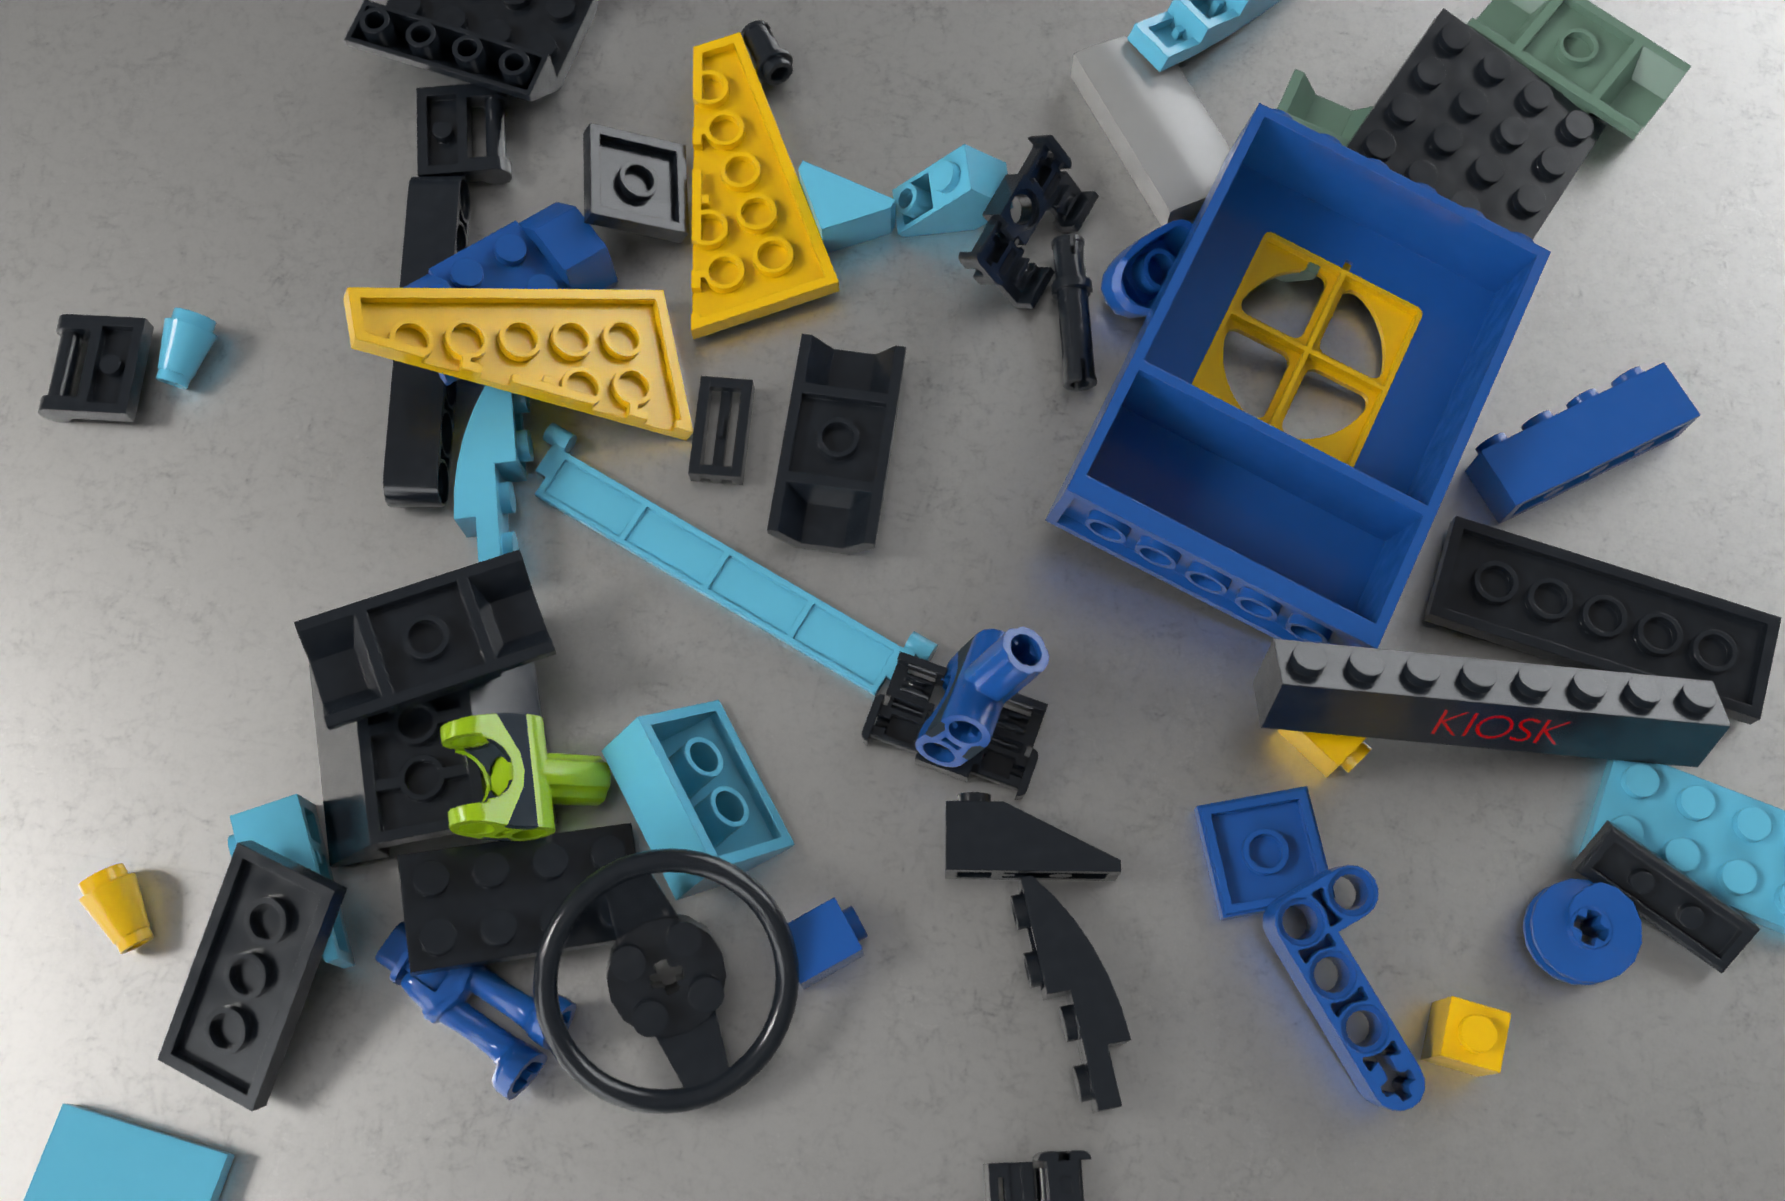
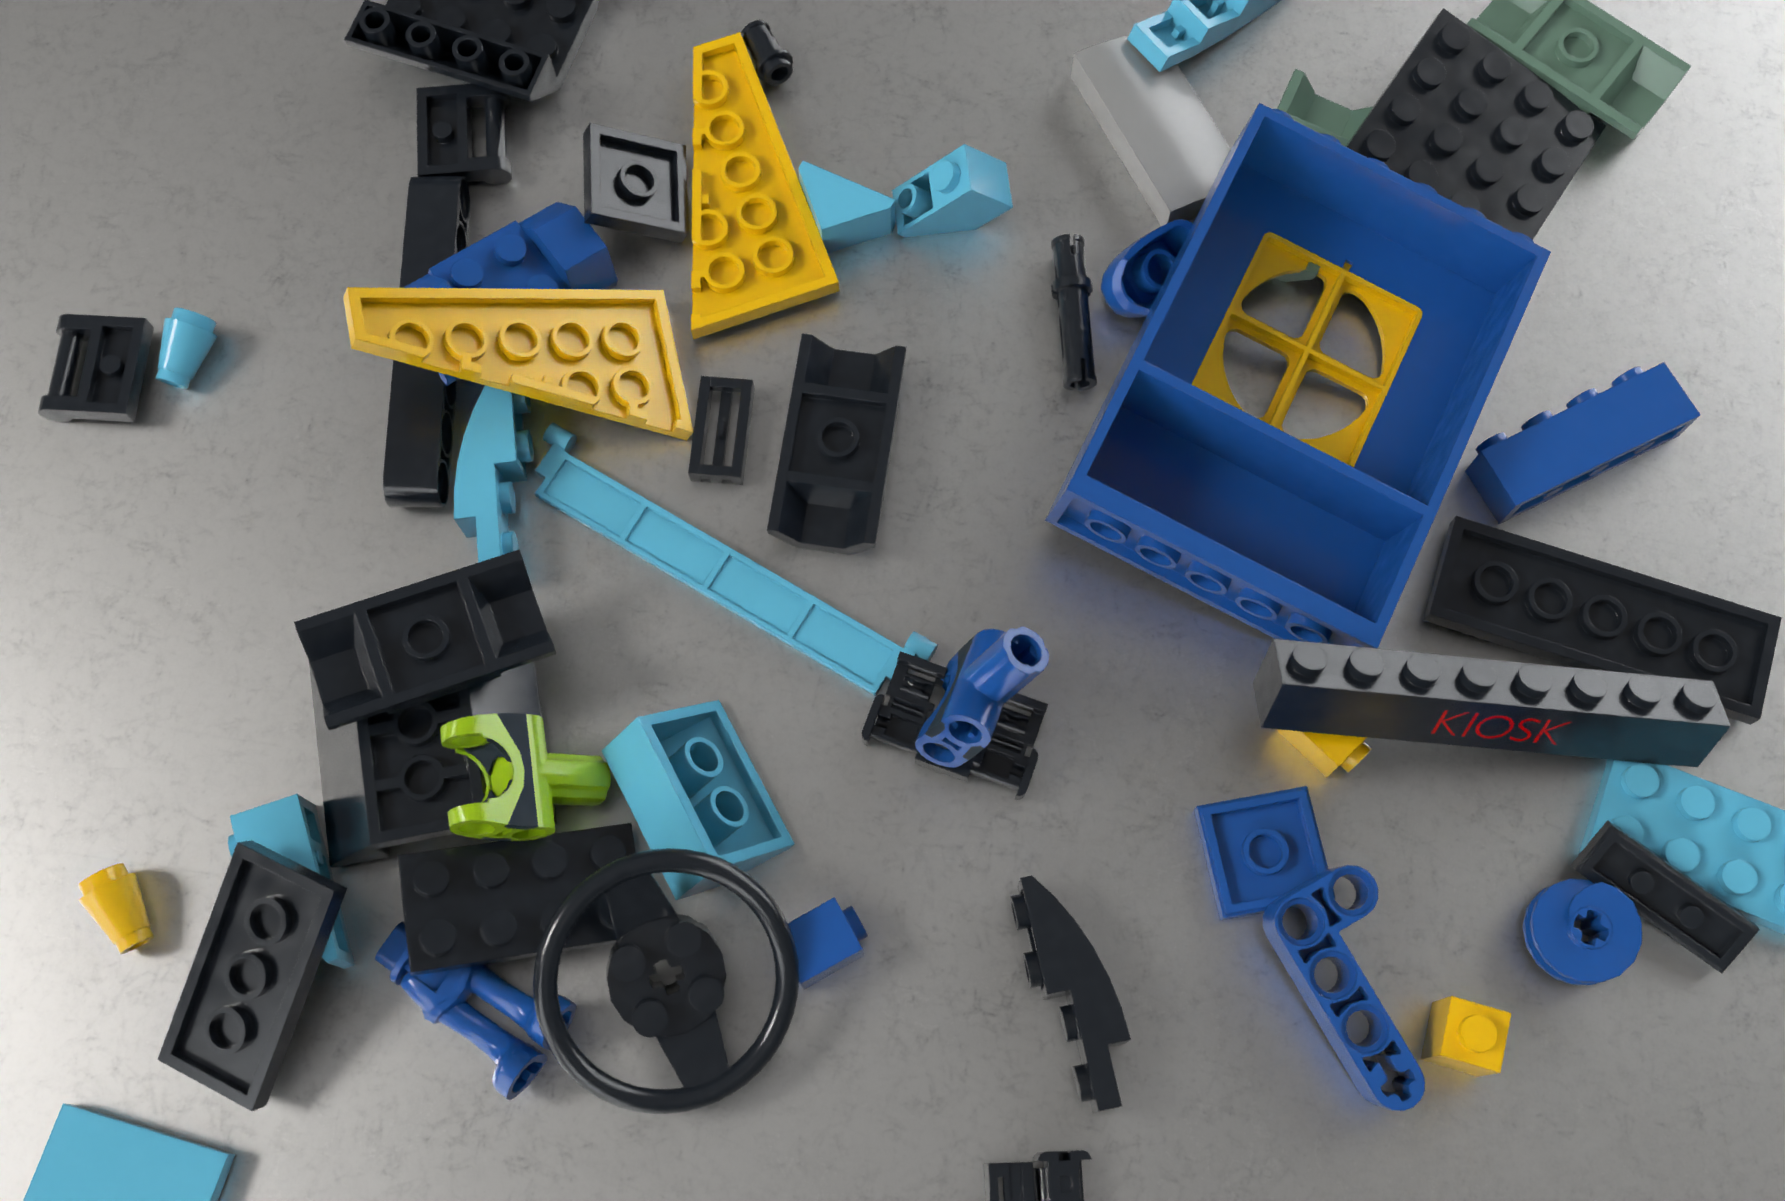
black slope [945,792,1121,881] -> none
black piece [959,135,1099,309] -> none

